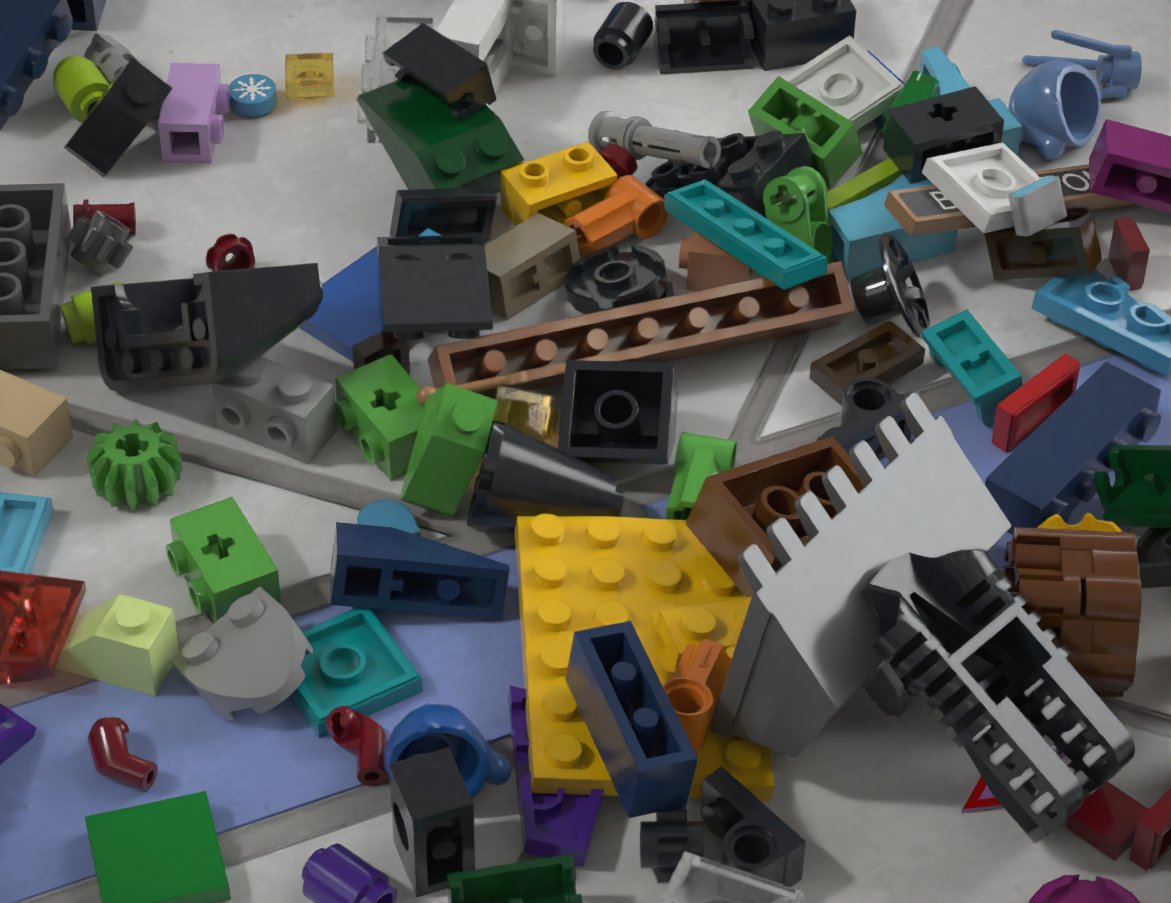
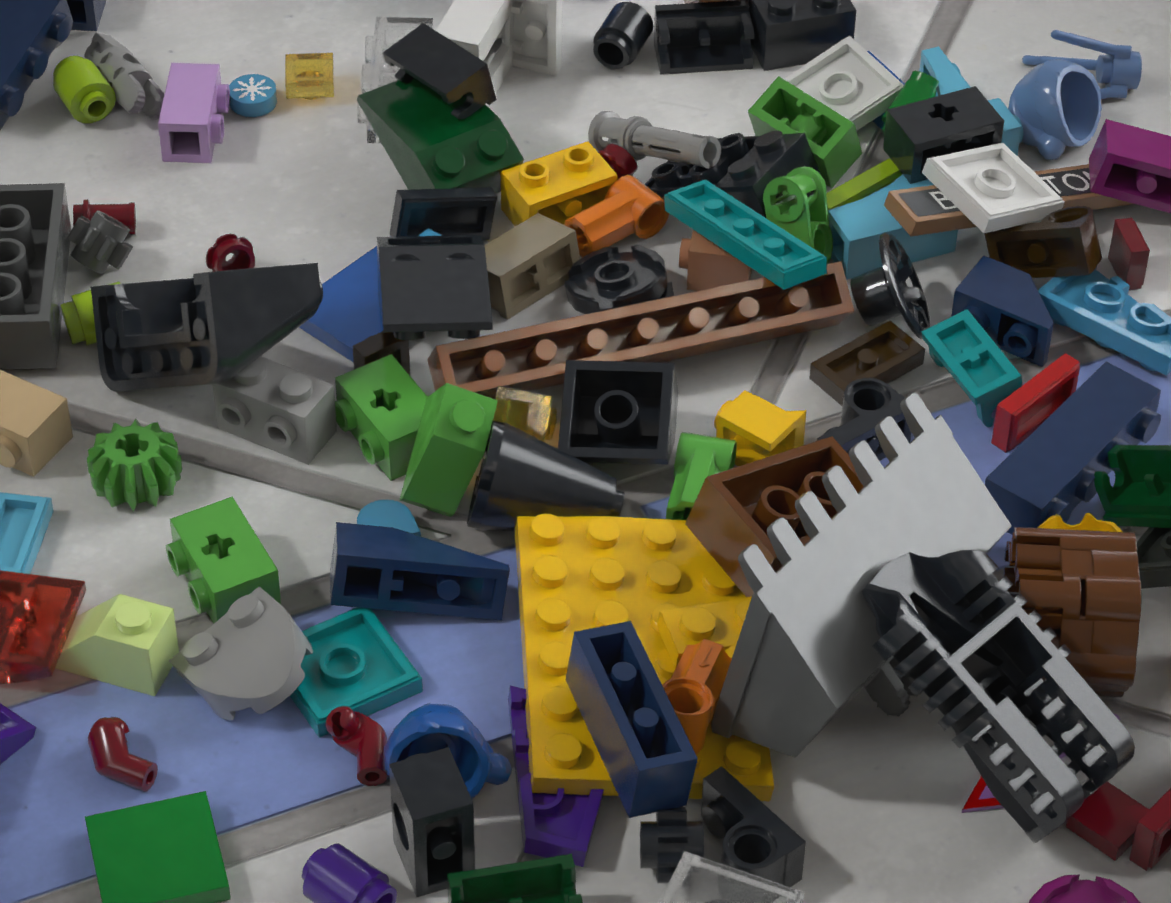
black slope [64,58,173,178] -> none
medium nougat hinge [416,371,529,406] -> none
flat silver piece [1008,176,1067,236] -> none
none -> yellow window [714,390,807,466]
none -> dark blue slope [951,255,1054,367]

